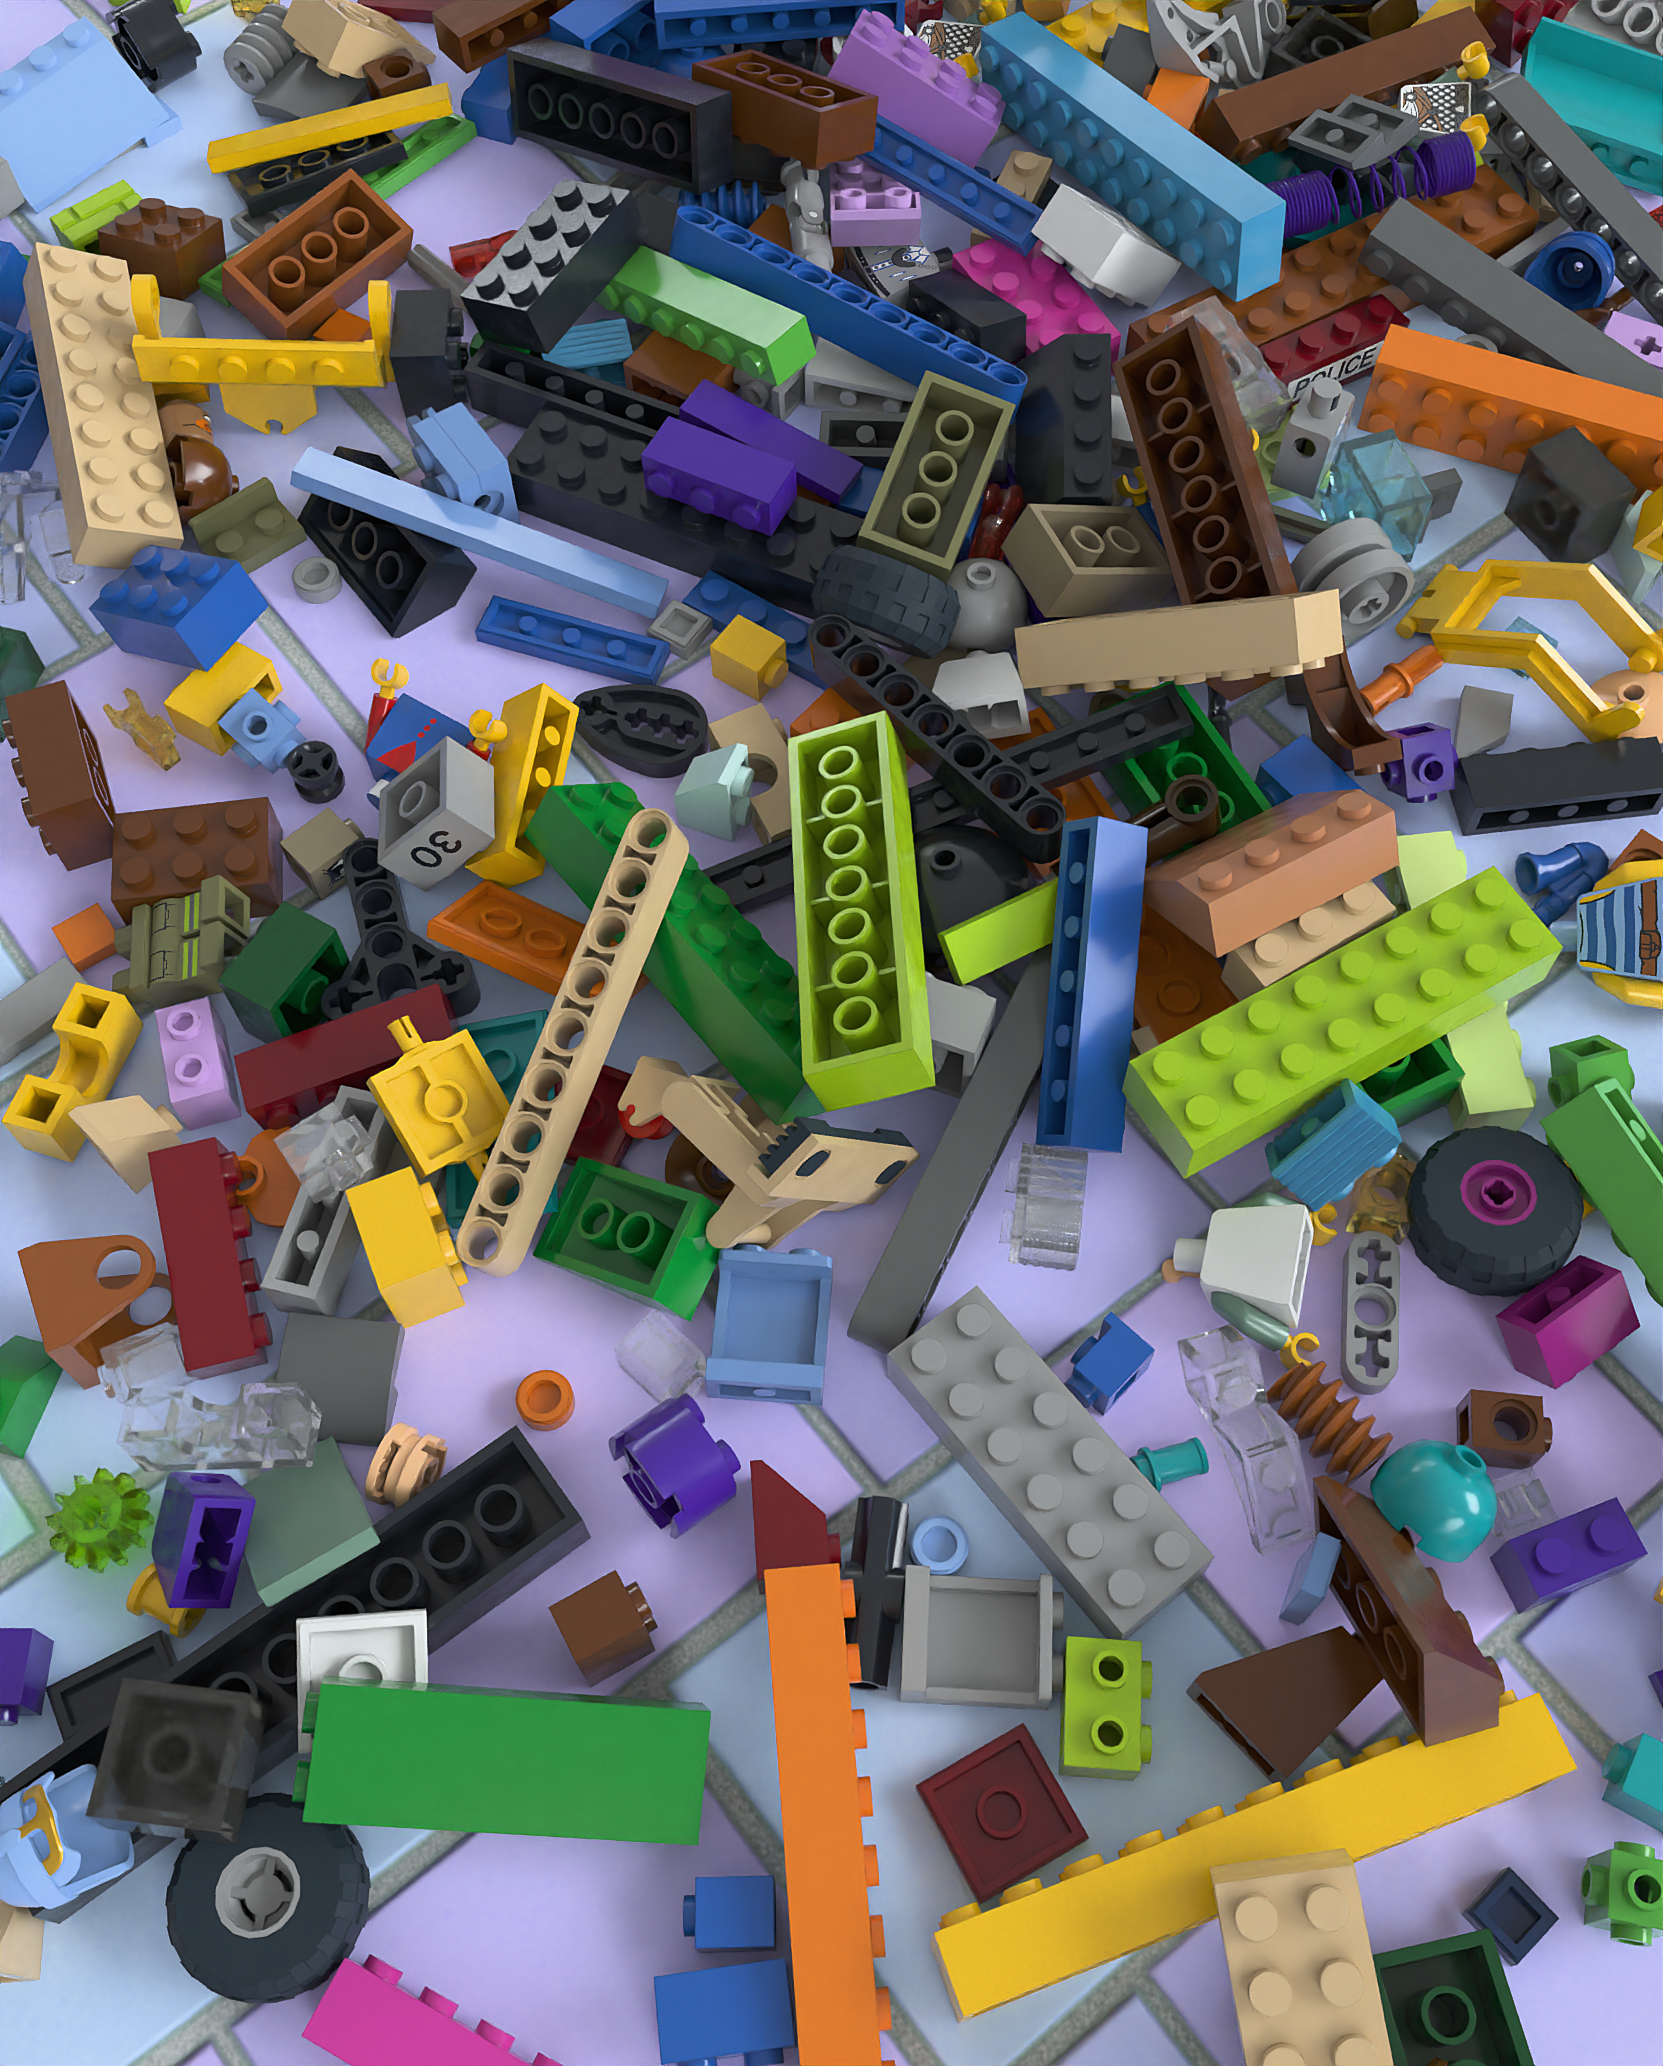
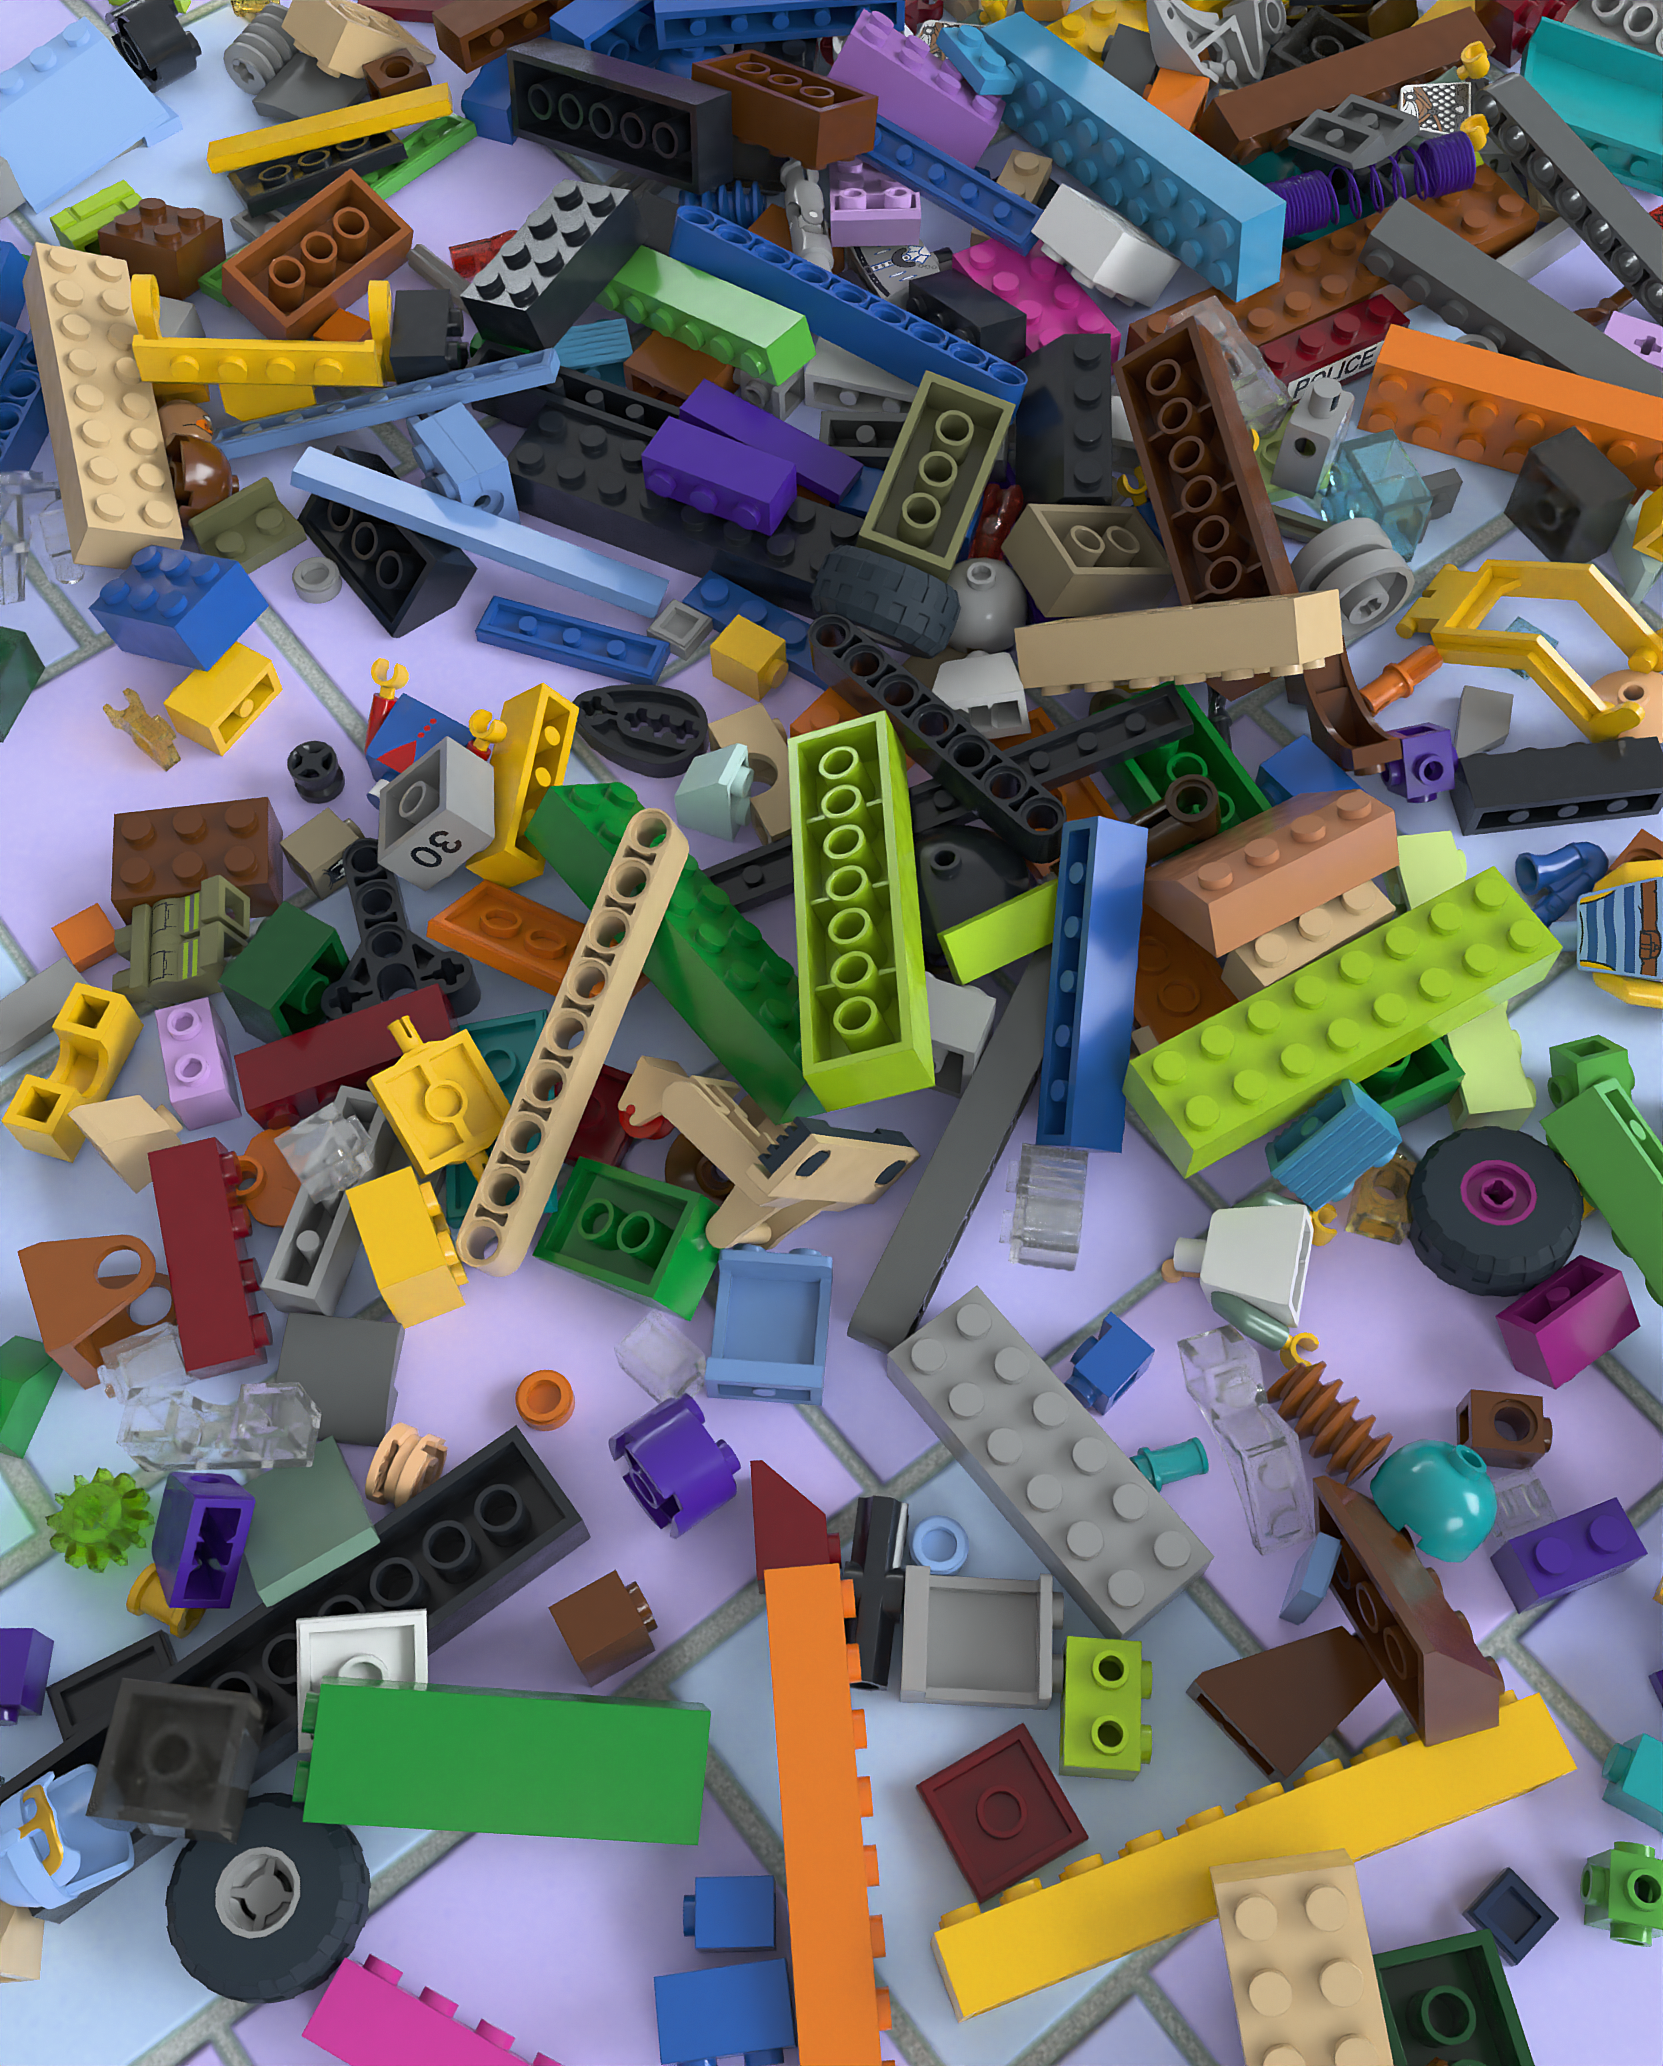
reddish brown brick [2,680,117,871] -> none
medium blue brick [218,688,307,774] -> none
light grey beam [1340,1230,1400,1395] -> none
blue helmet [1523,231,1616,312] -> none
none -> medium blue tile [210,348,560,460]
none -> dark azure plate [936,25,1018,95]

